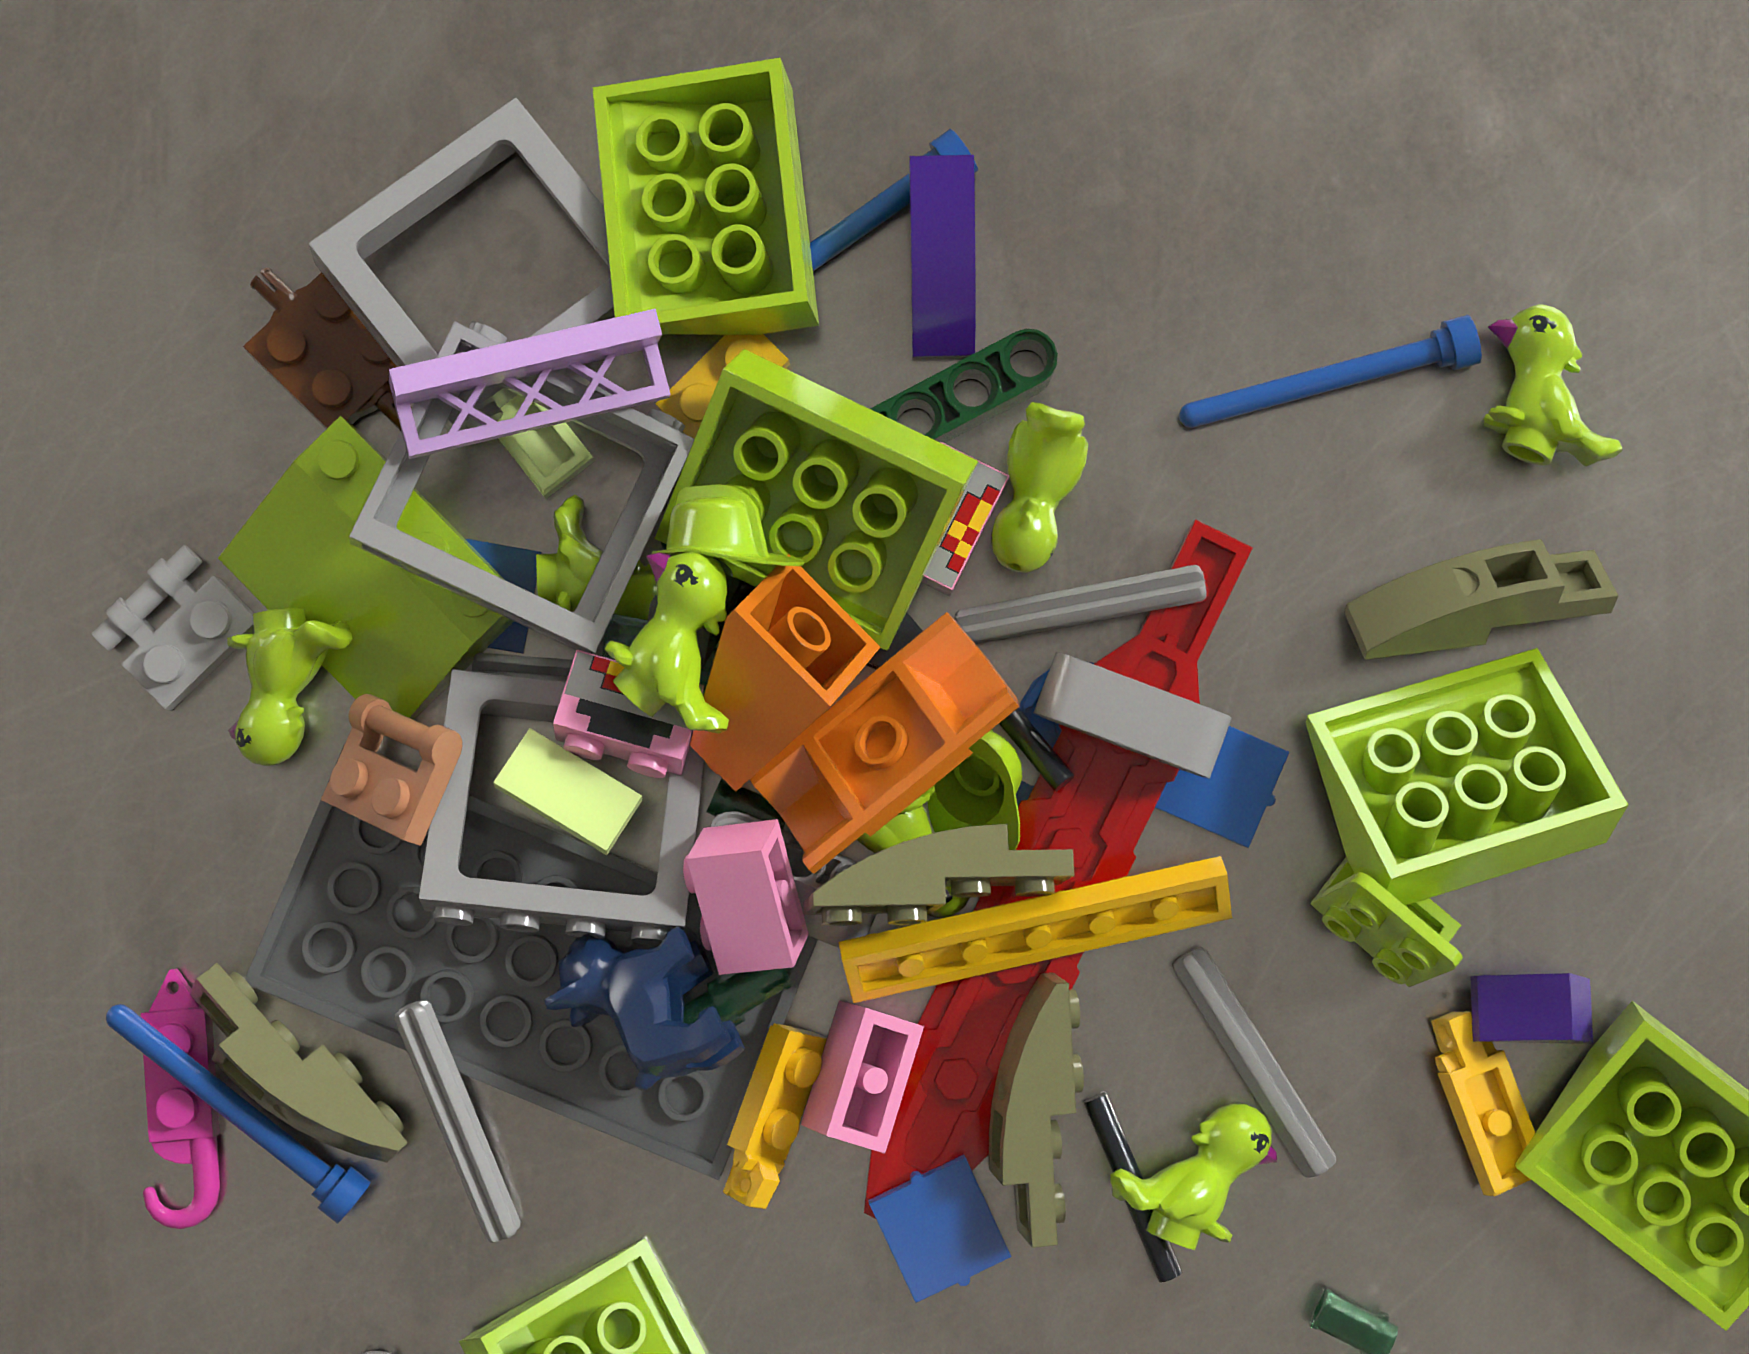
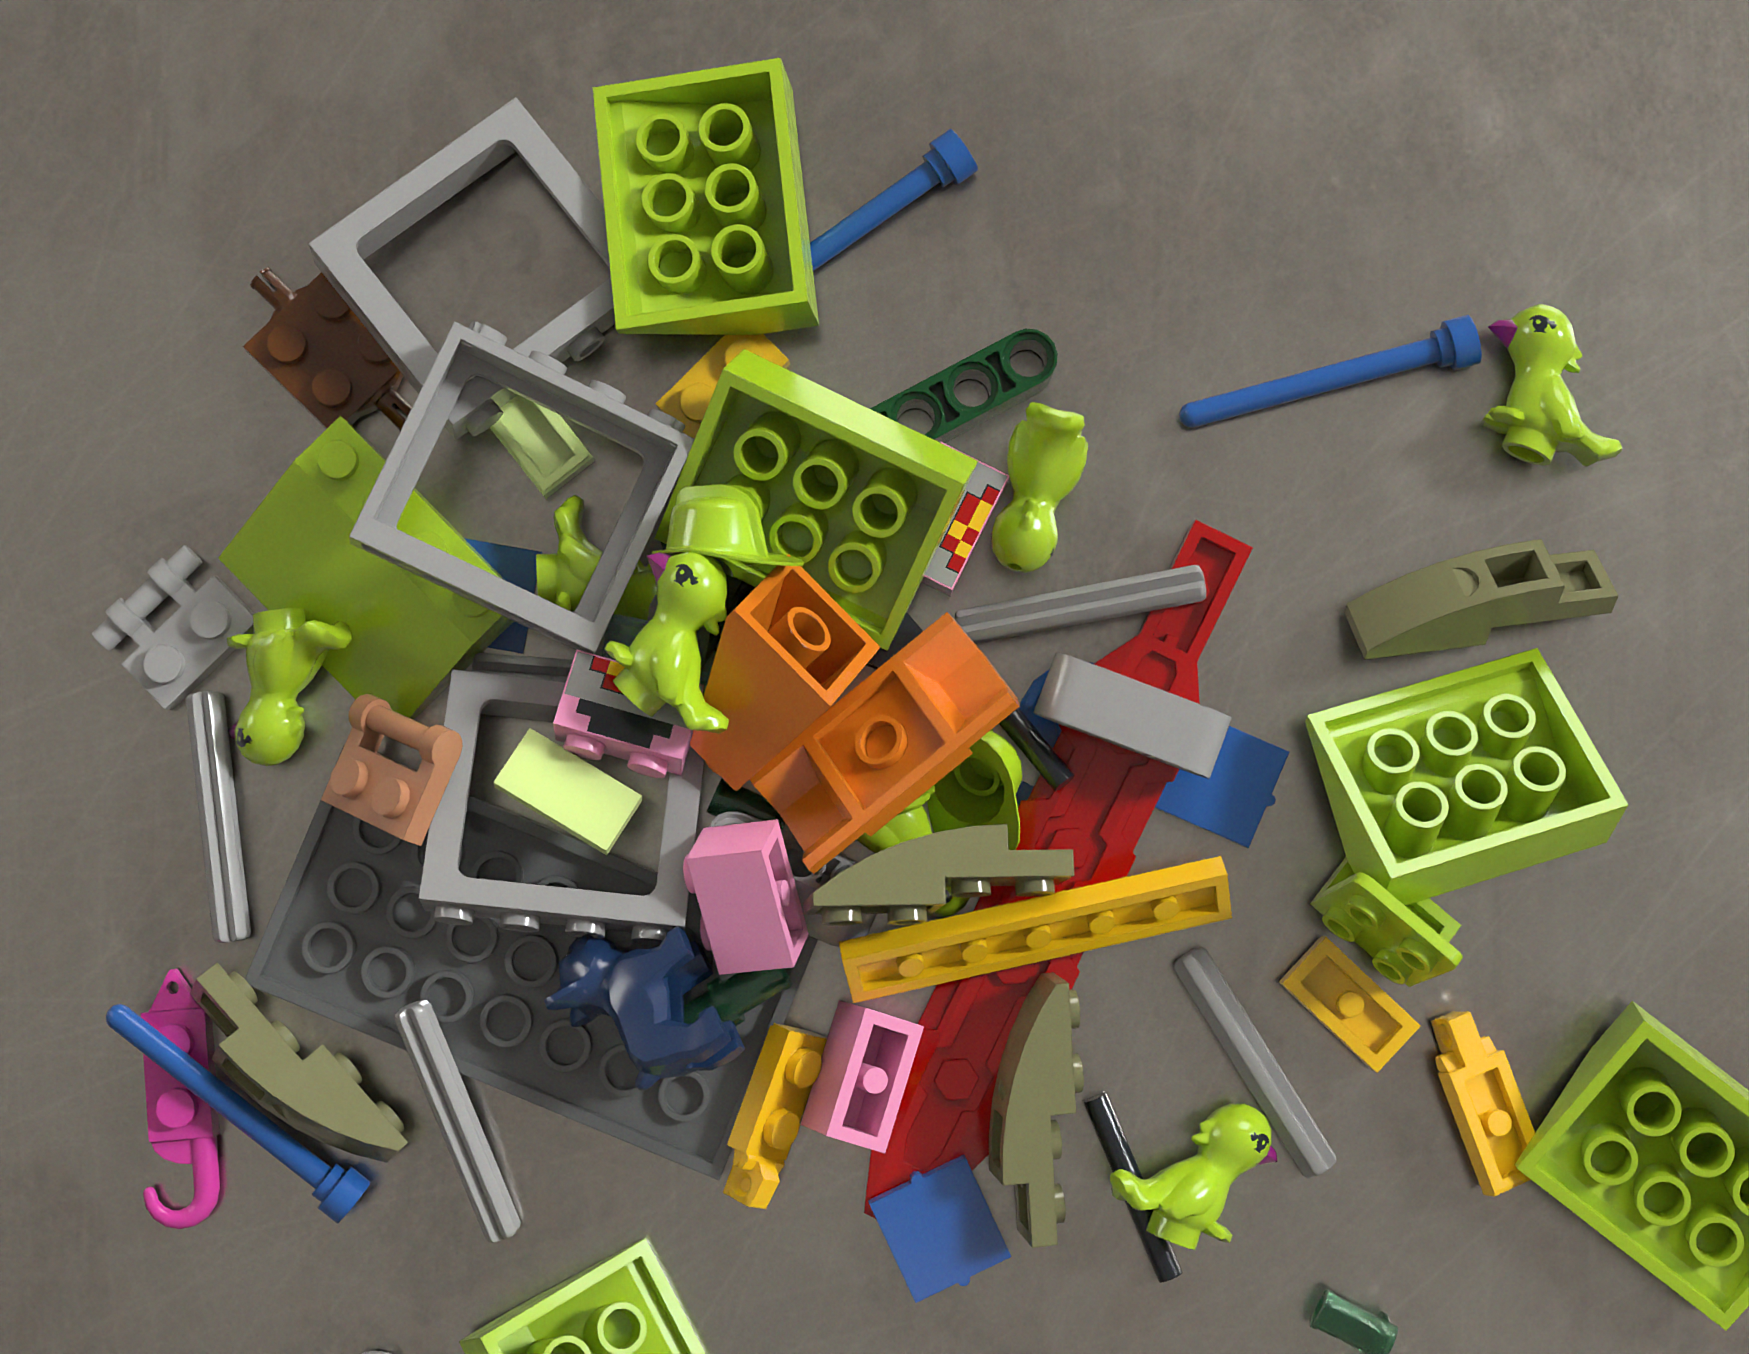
lavender fence [389,309,671,459] -> none
dark purple slope [909,155,976,358] -> none
dark purple slope [1470,973,1593,1044] -> none
none -> light grey axle [186,691,251,943]
none -> yellow plate [1279,936,1421,1073]

